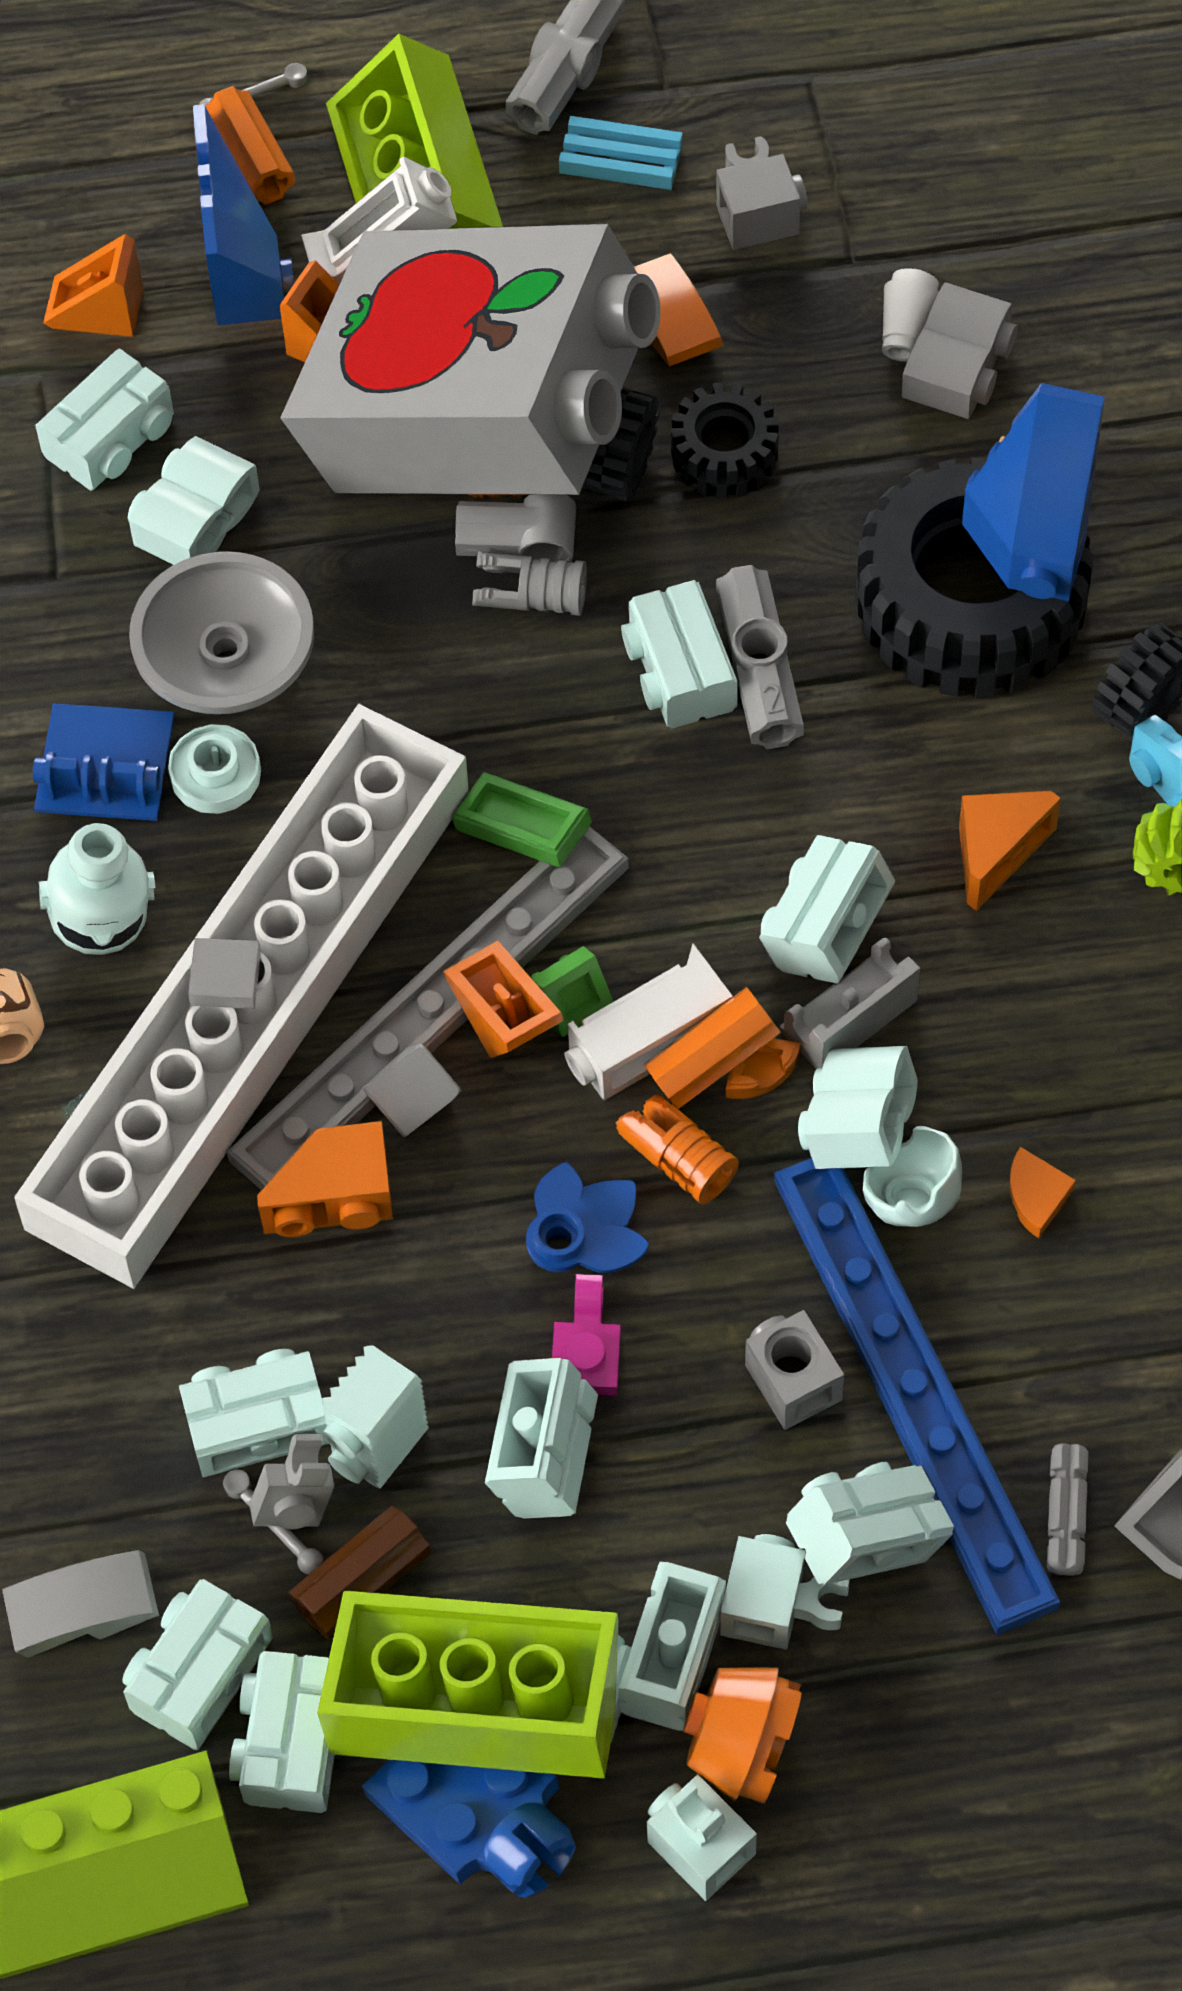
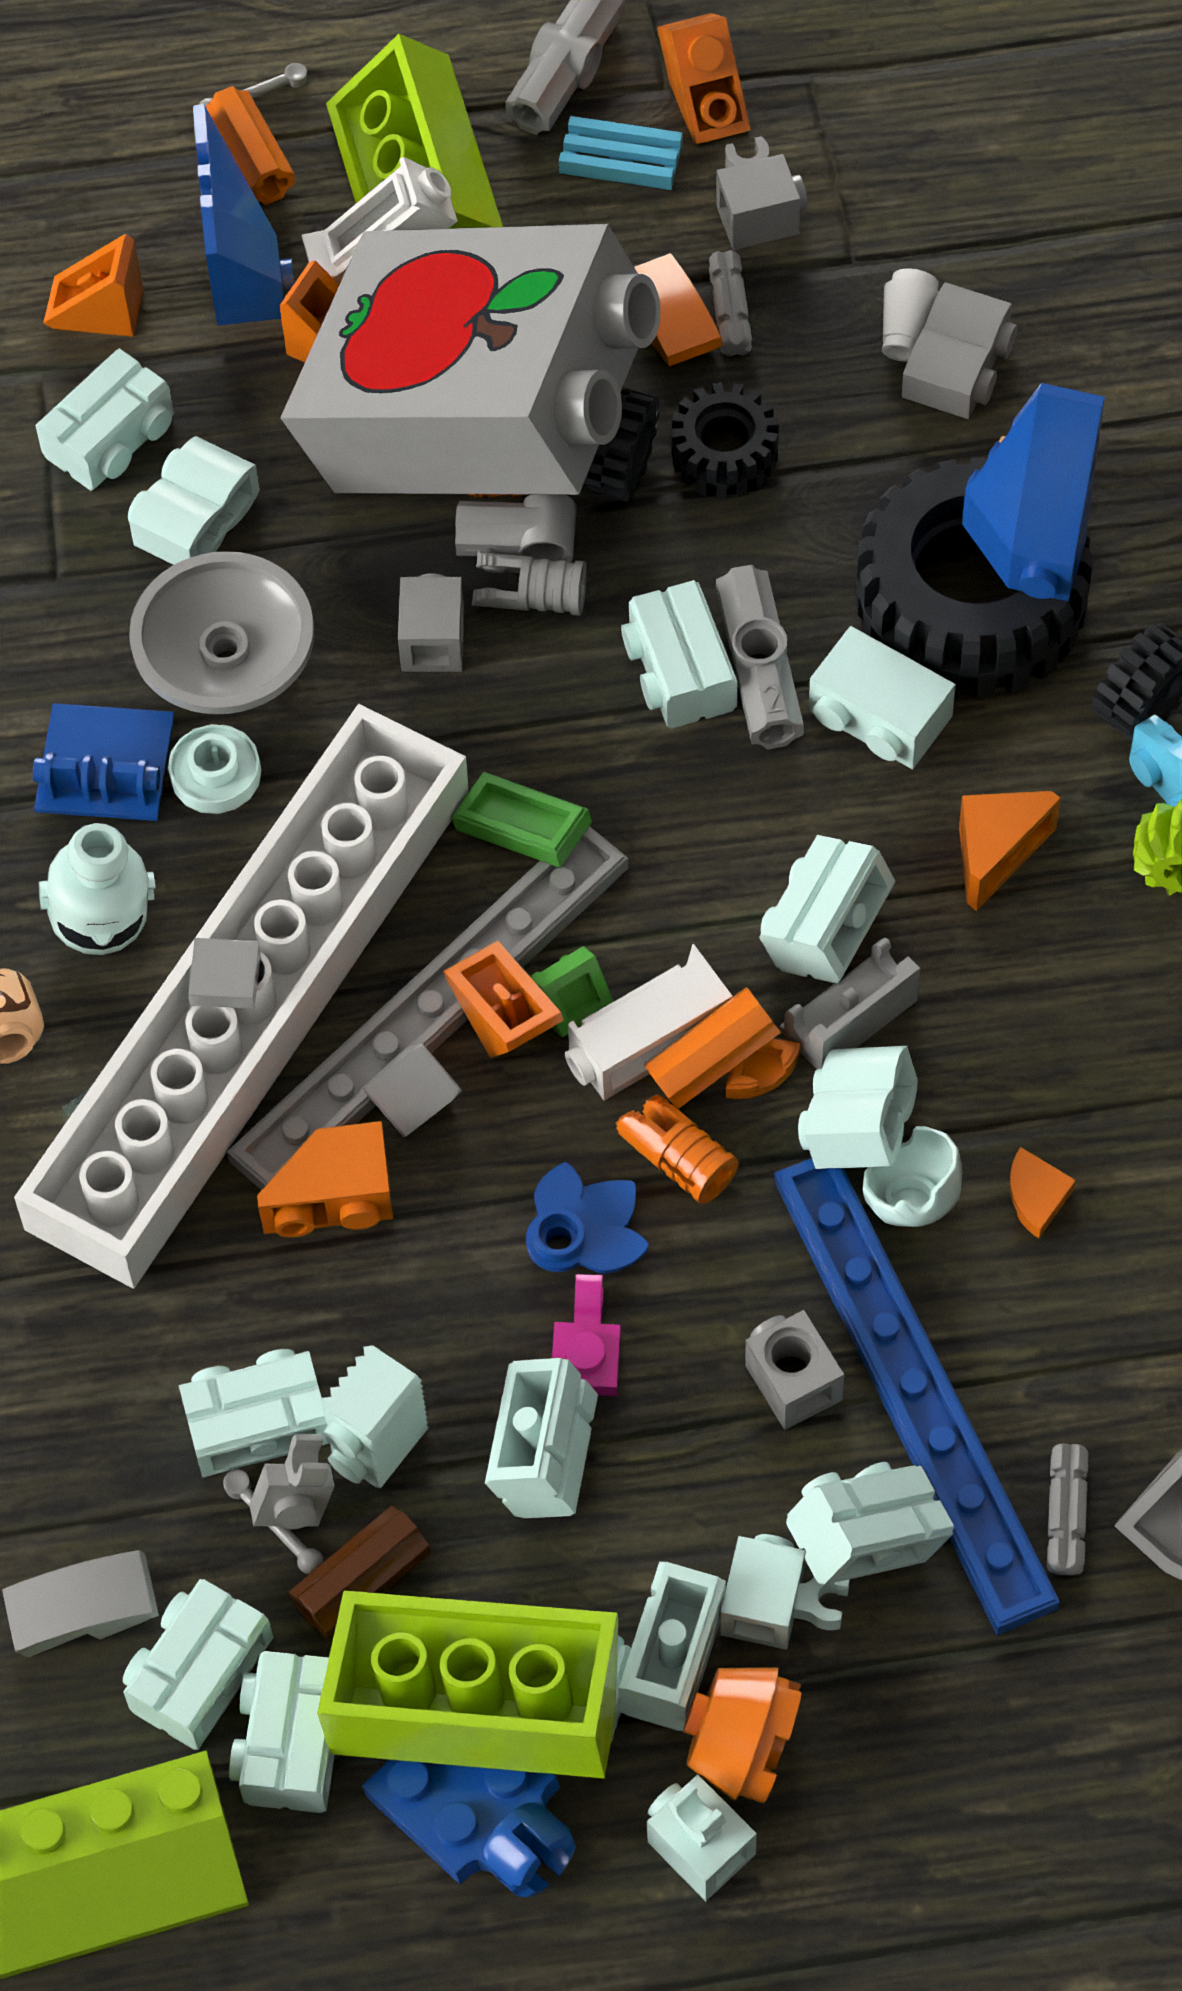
none -> light grey brick [398,573,464,672]
none -> orange slope [657,13,751,145]
none -> light grey axle [709,250,752,357]
none -> light aqua brick [809,626,955,770]

